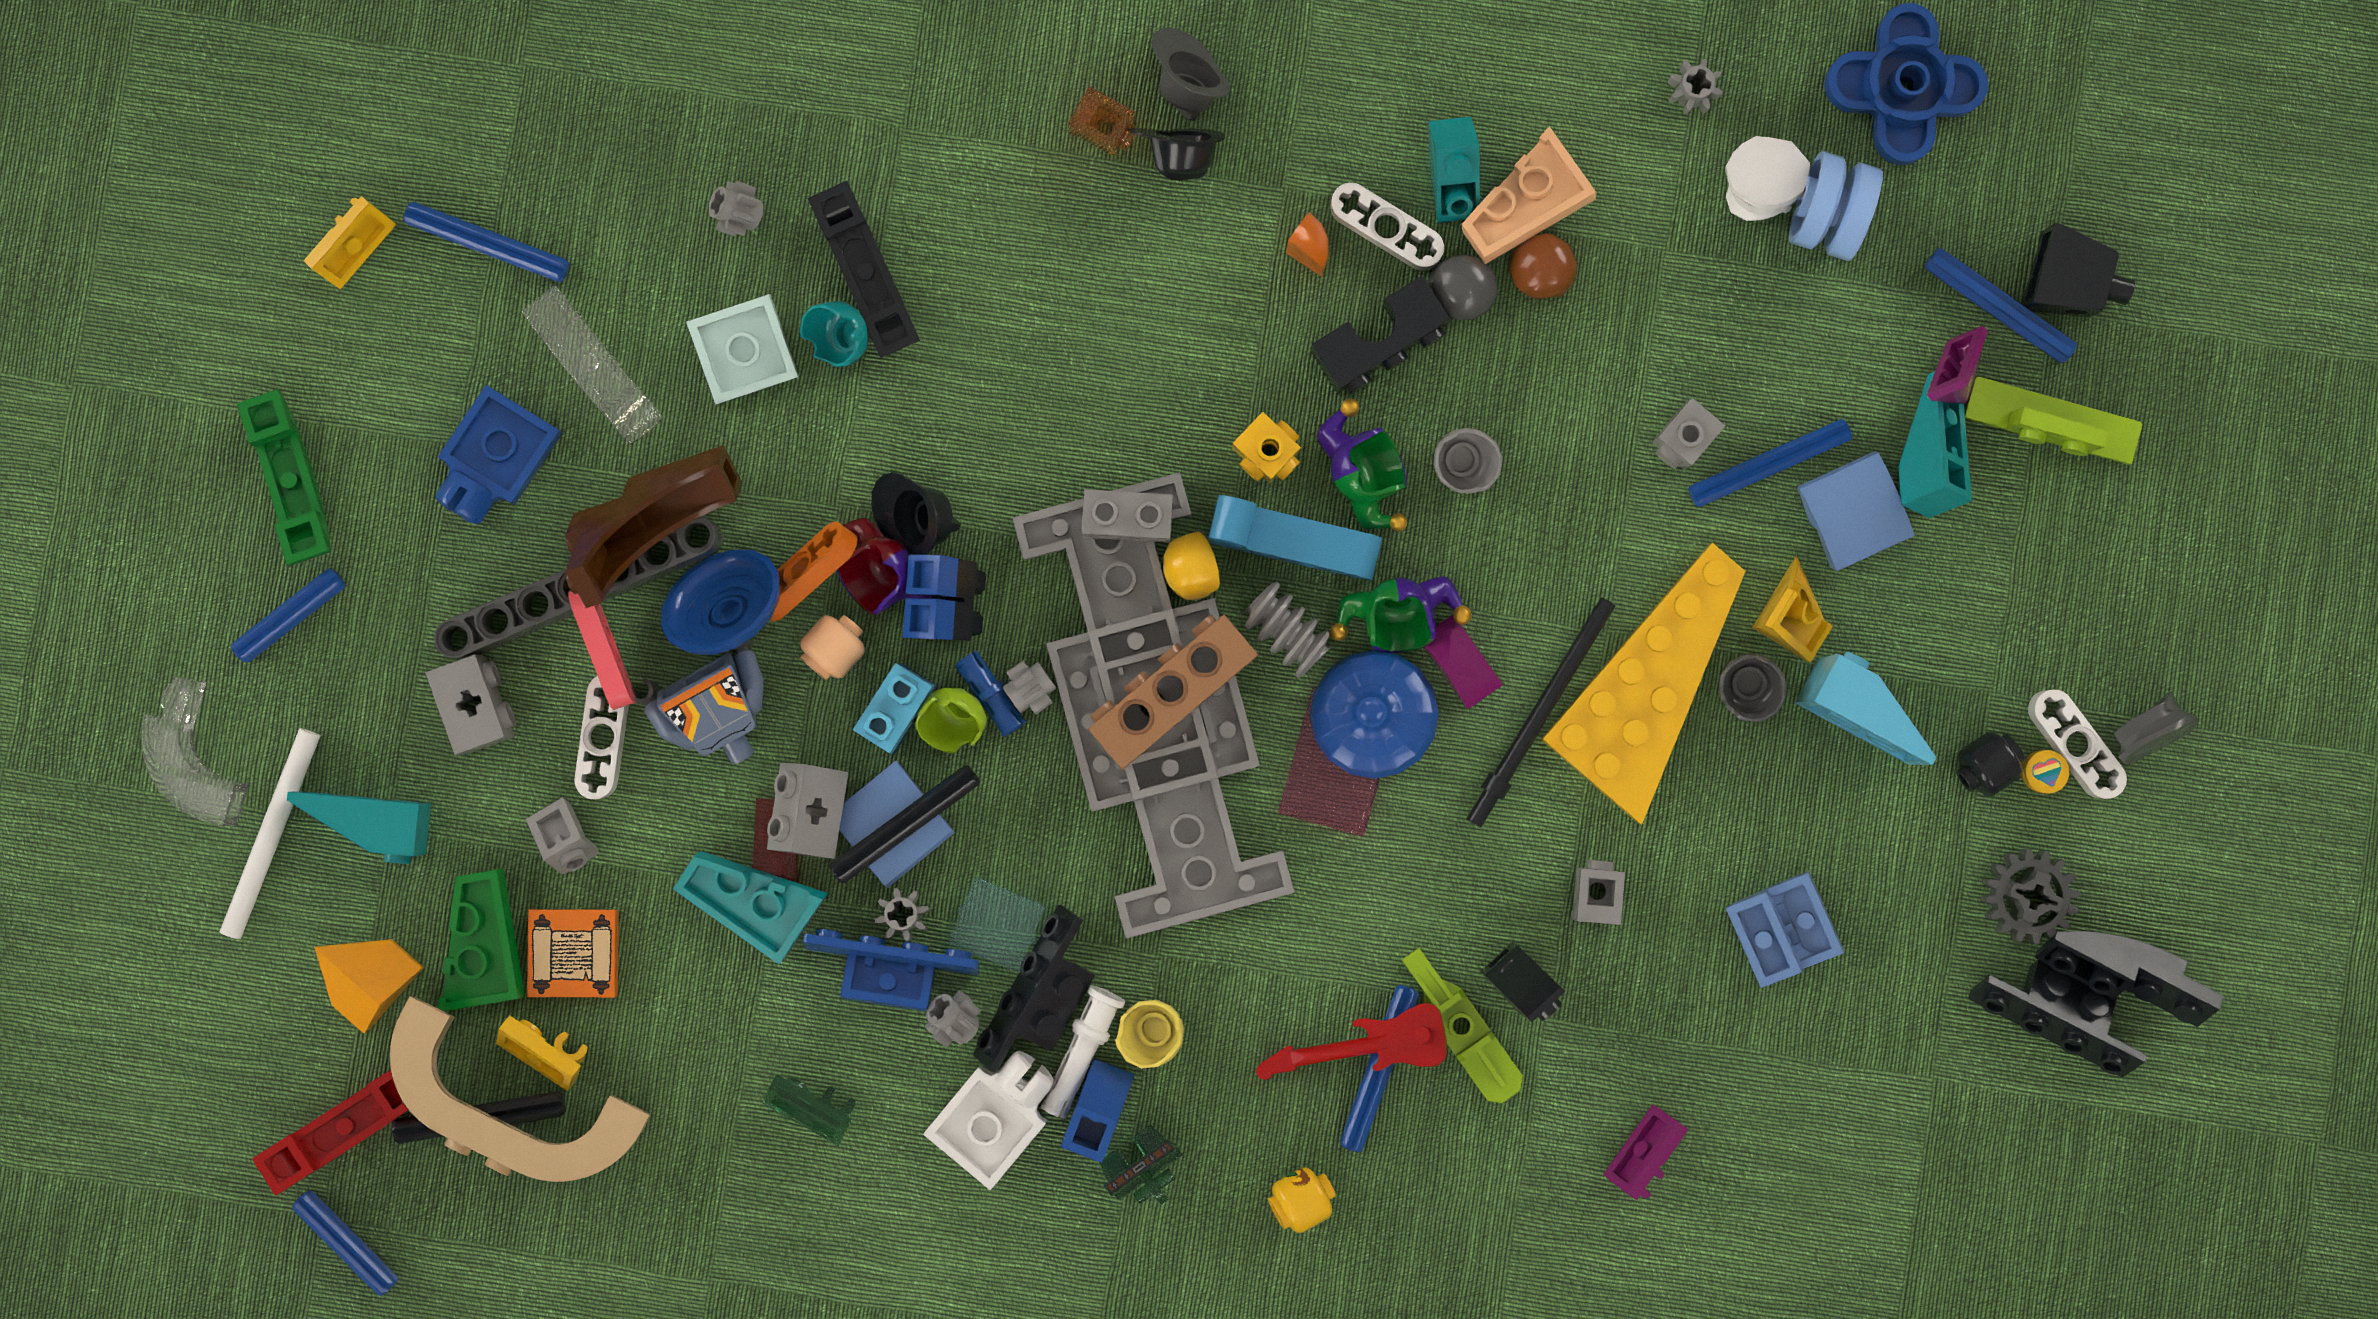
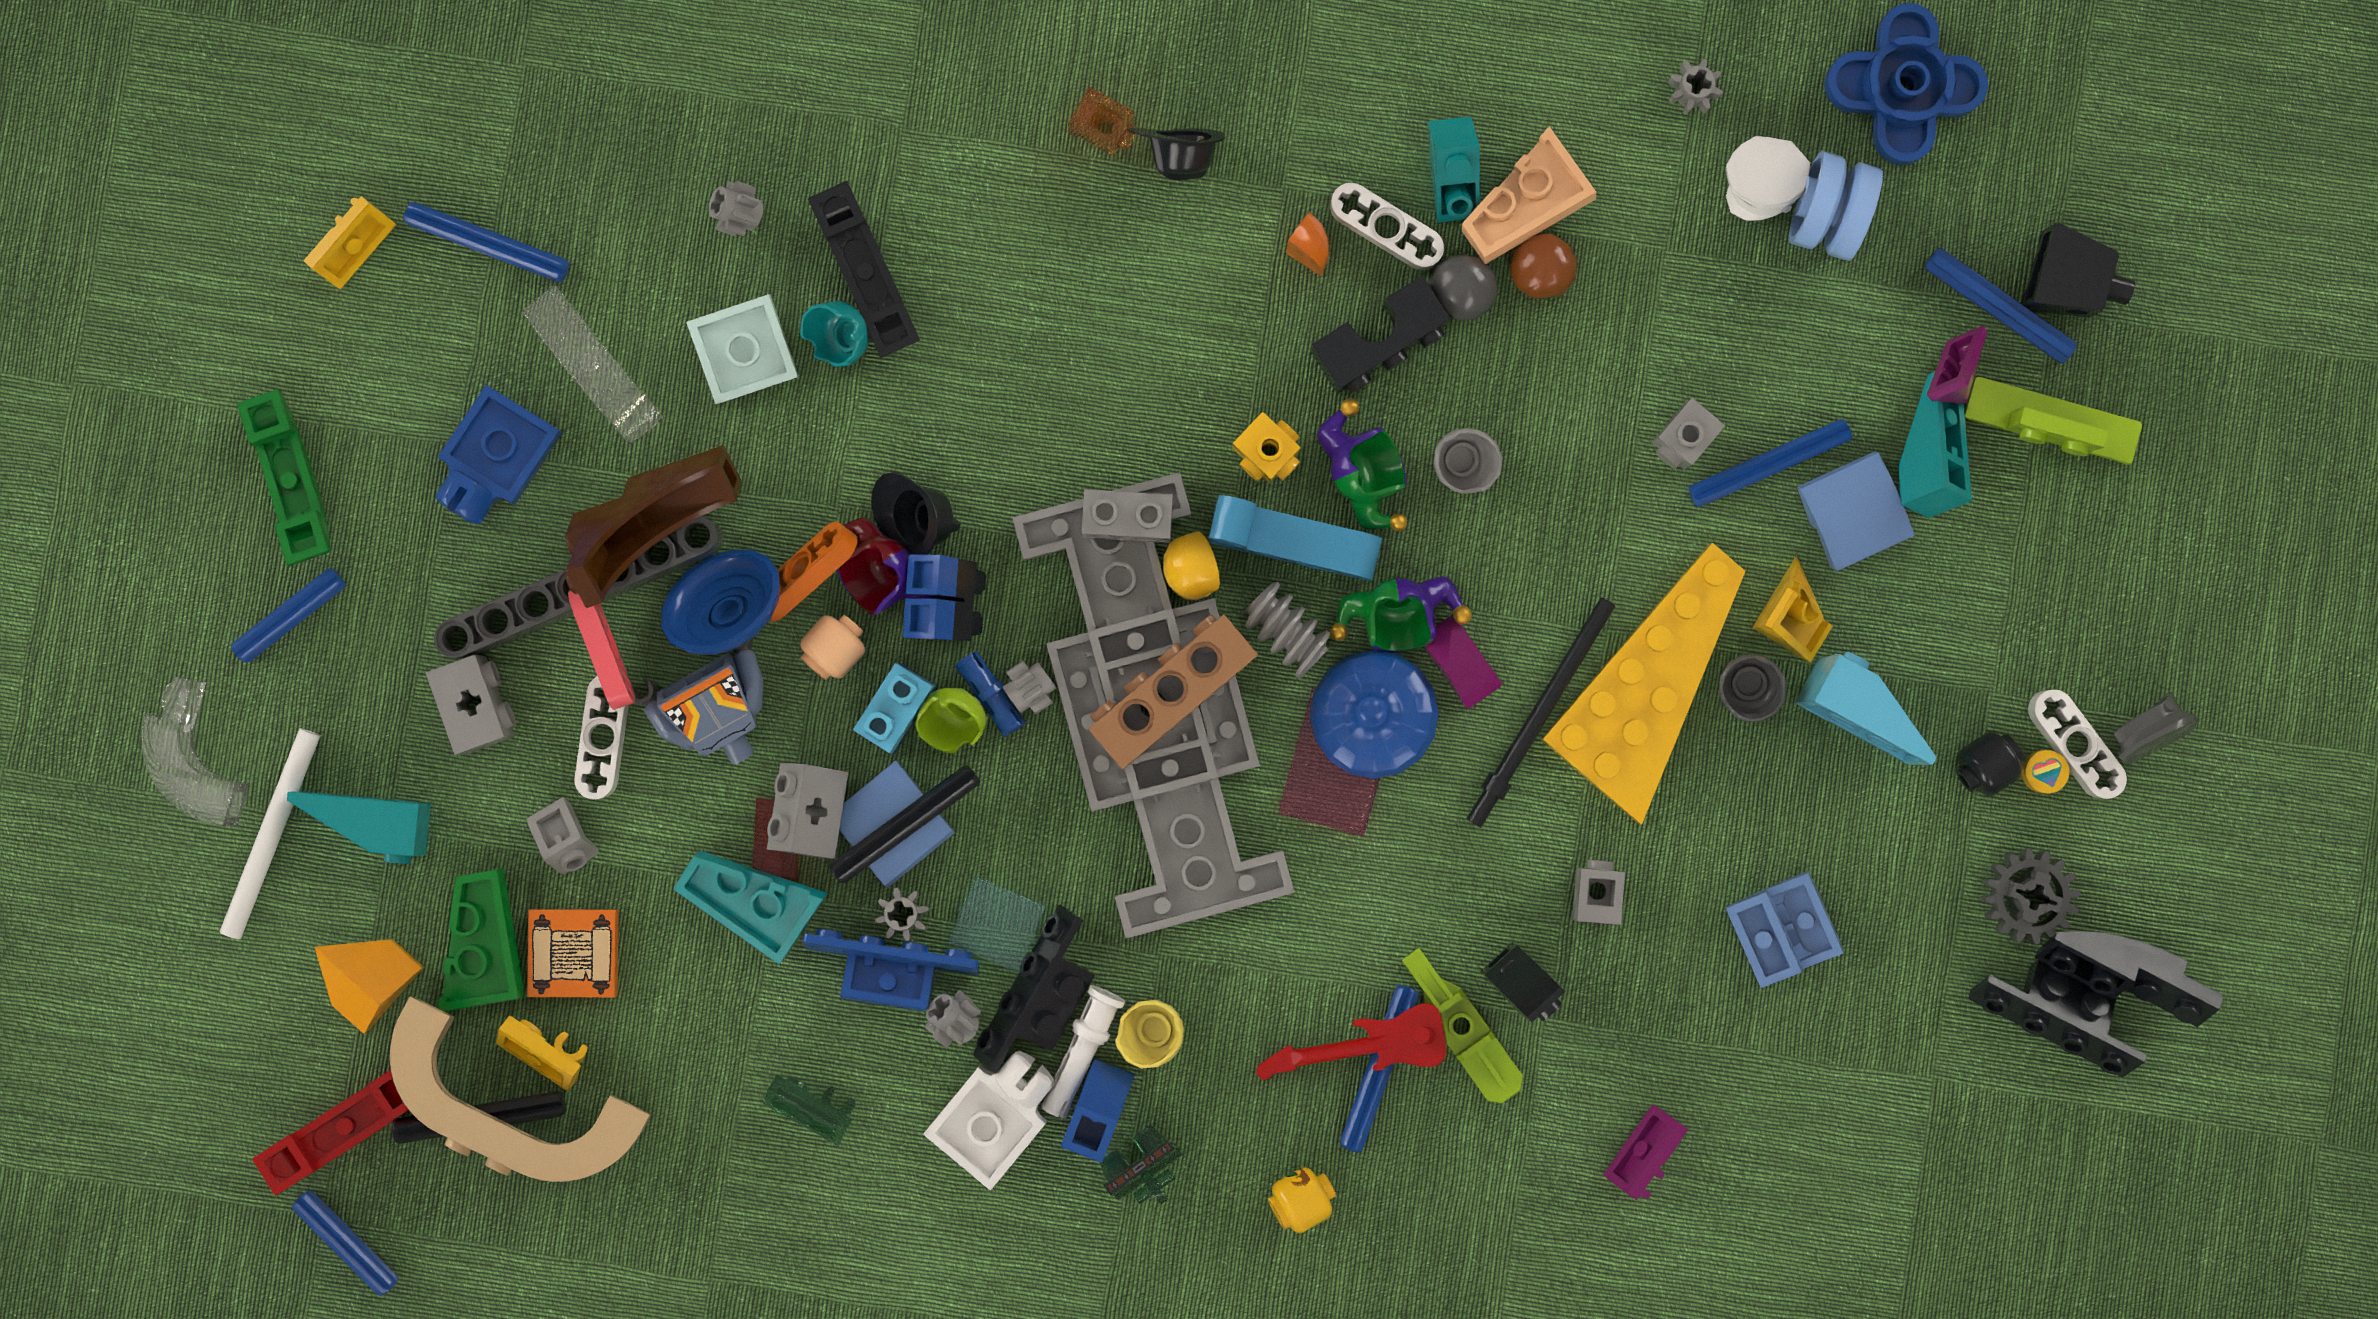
dark grey piece [1151,27,1230,120] -> none

